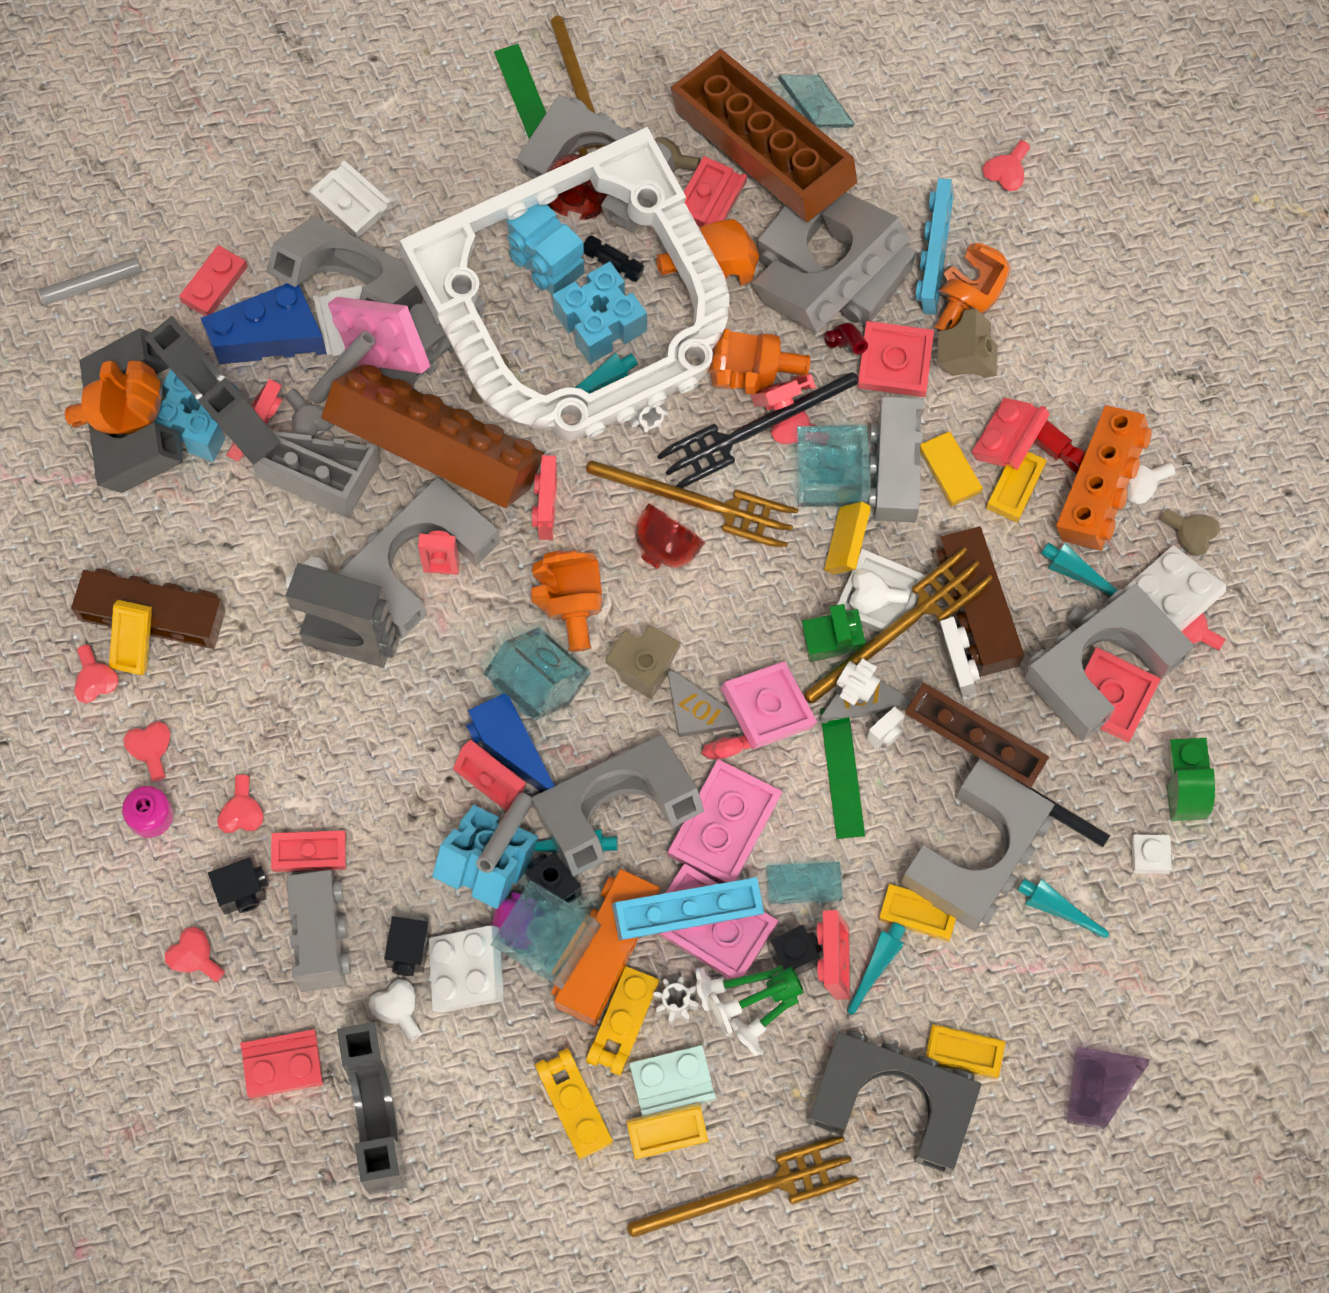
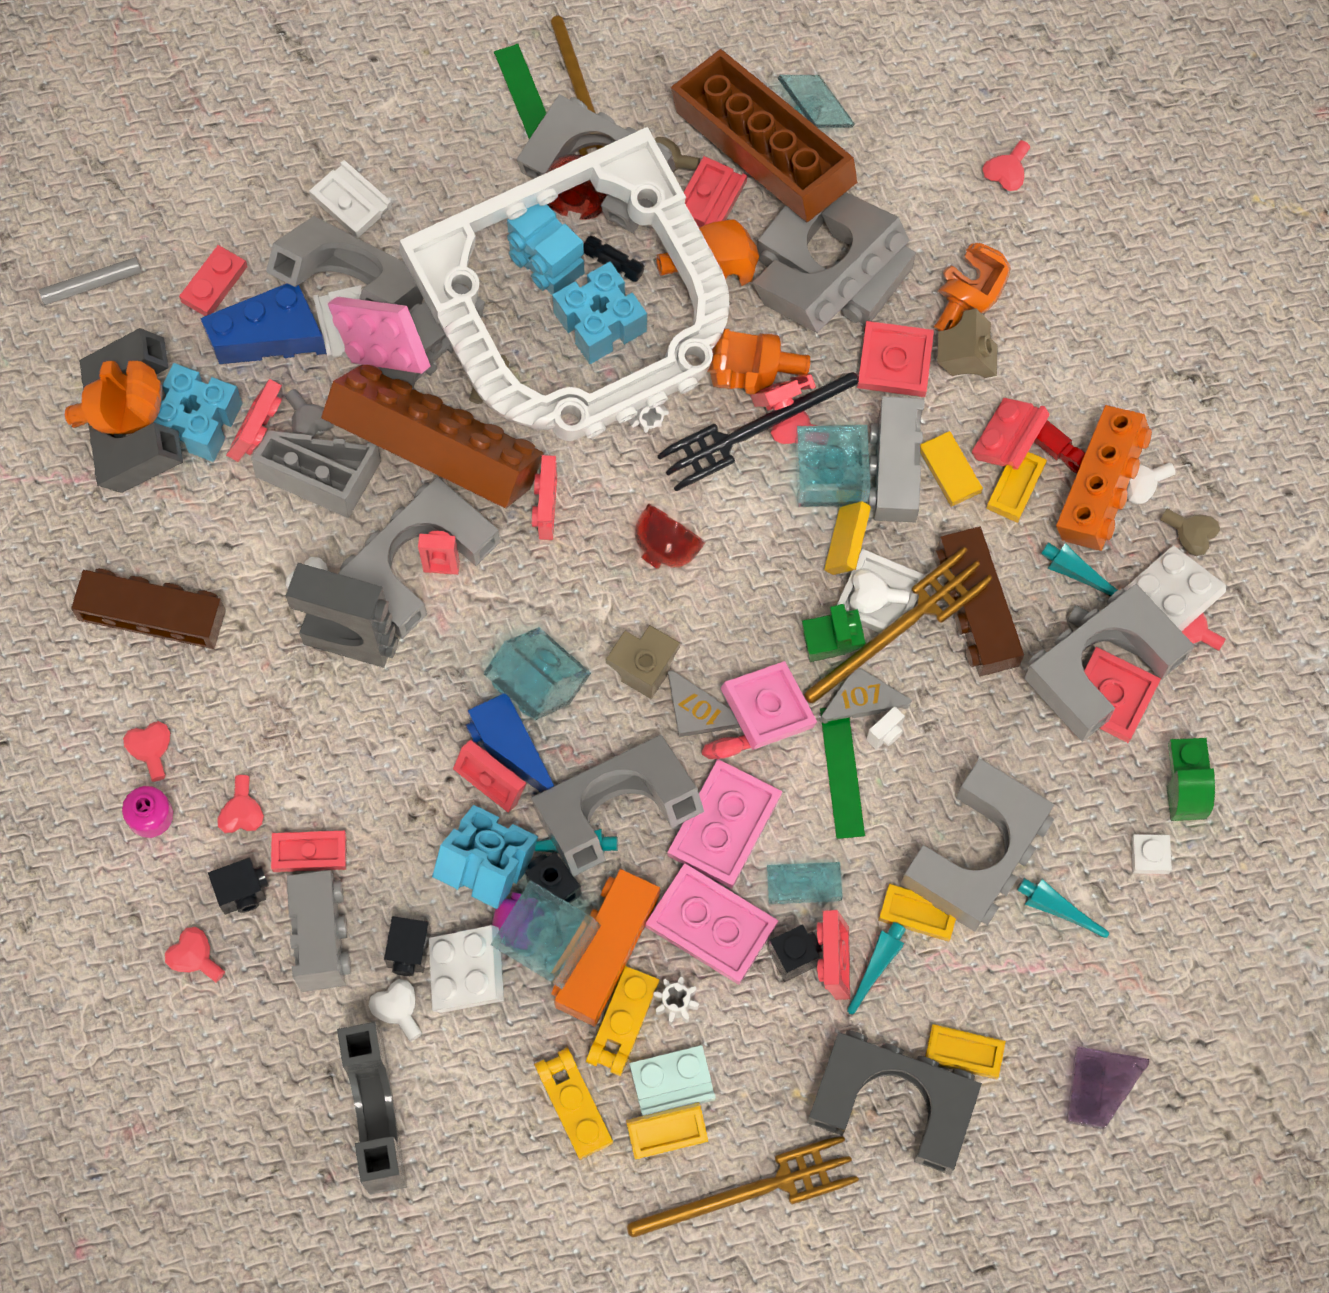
coral rock [74,645,119,704] -> none
yellow tile [109,600,152,675] -> none
dark grey arch [144,316,281,465] -> none
coral plate [240,1029,324,1099] -> none
light grey piece [309,331,376,404] -> none
light grey piece [476,793,533,873] -> none
orange piece [530,550,602,652] -> none
teal piece [574,353,638,394] -> none
pearl gold piece [586,461,799,547] -> none
medium azure plate [612,877,764,941] -> none
plant [696,965,804,1056] -> none
dark red arm [824,323,868,355] -> none
white gear [836,658,881,705] -> none
reddish brown brick [905,682,1050,788] -> none
medium azure plate [916,178,954,315] -> none
white plate [940,617,980,701] -> none
black bar [1015,779,1110,847] -> none

